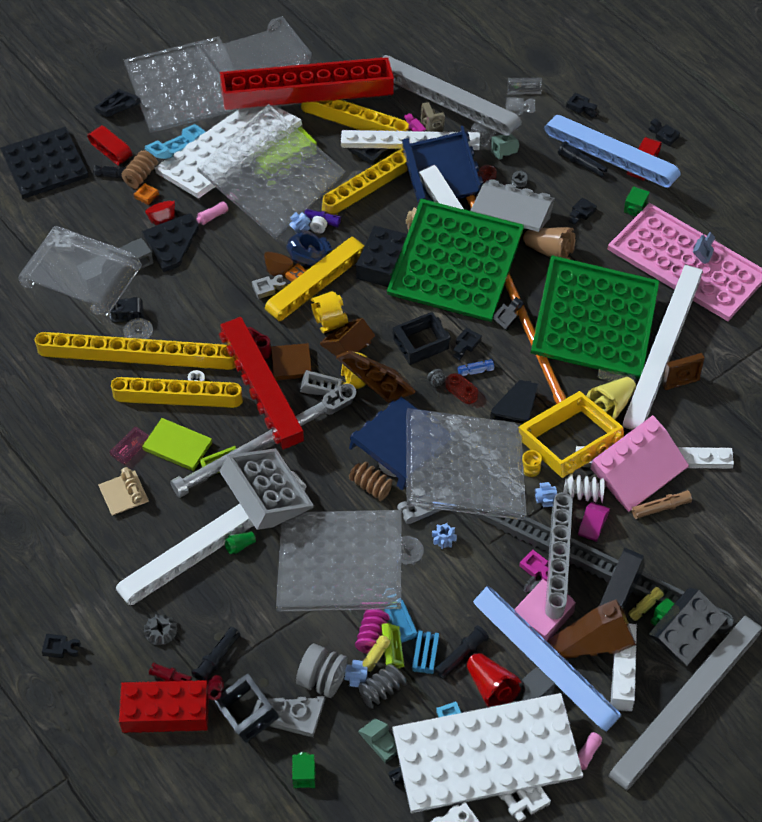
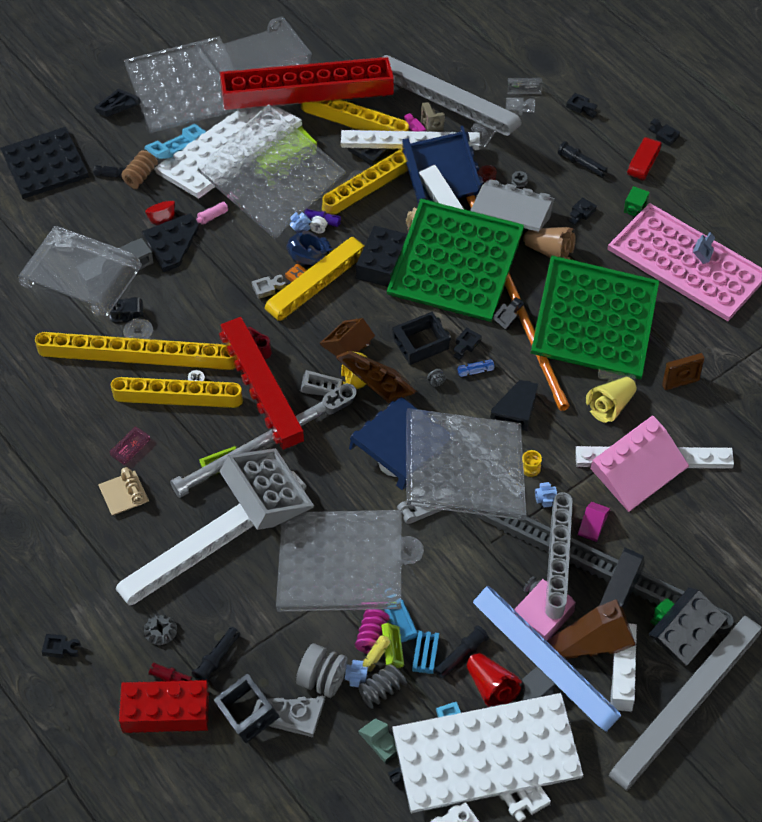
red beam [87,125,133,165] -> none
orange tile [134,183,159,205] -> none
lime tile [142,418,212,471] -> none
dark red pin [207,675,224,700] -> none
green cone [224,531,256,554] -> none
reddish brown piece [264,252,294,277] -> none
reddish brown tile [271,343,311,380] -> none
green brick [292,752,315,788] -> none
yellow brick [311,291,348,333] -> none
medium nougat piece [349,461,393,501] -> none
light blue gear [432,523,457,549] -> none
clear red plate [446,373,478,404] -> none
sand green brick [491,134,519,159] -> none
yellow window [518,391,624,478] -> none
dark pink plate [519,550,548,581] -> none
light blue beam [544,115,681,188] -> none
white piece [563,474,605,502] -> none
bright pink piece [578,733,602,770] -> none
white beam [623,265,703,430] -> none
light yellow axle [628,587,664,621] -> none
medium nougat pin [632,490,692,519] -> none

